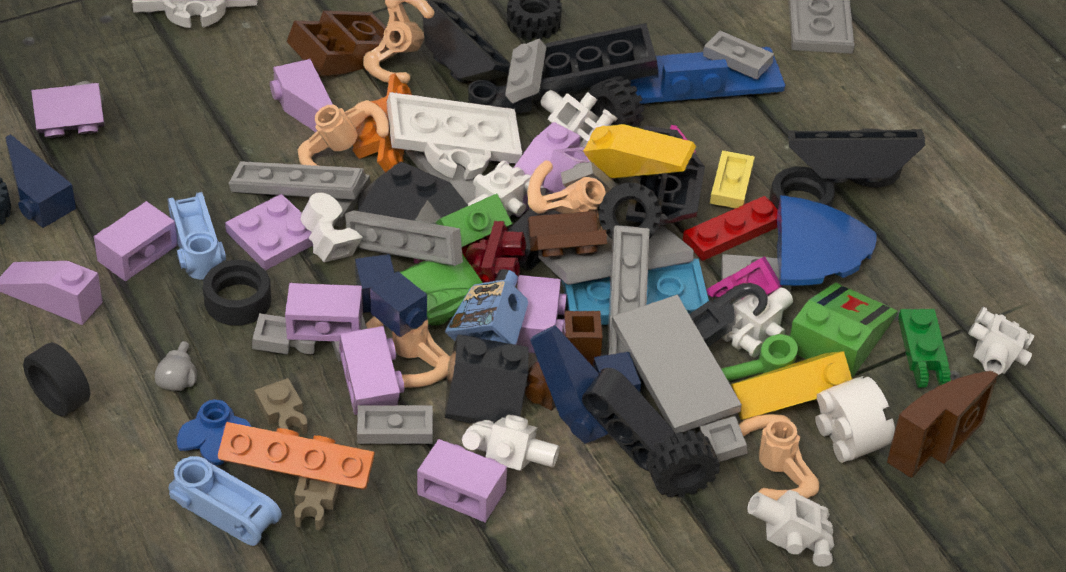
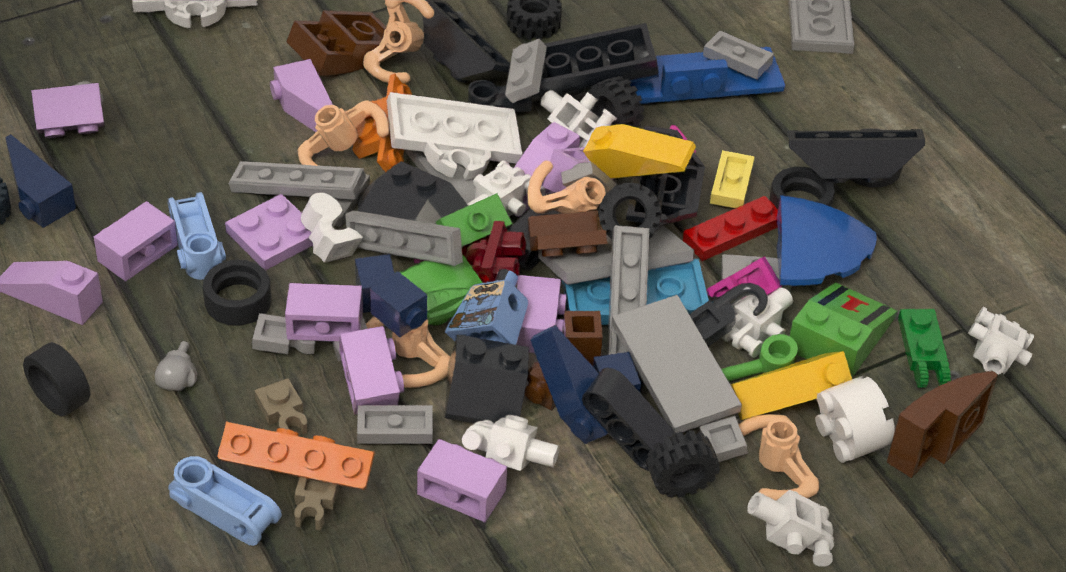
blue plate [177,400,251,465] -> none

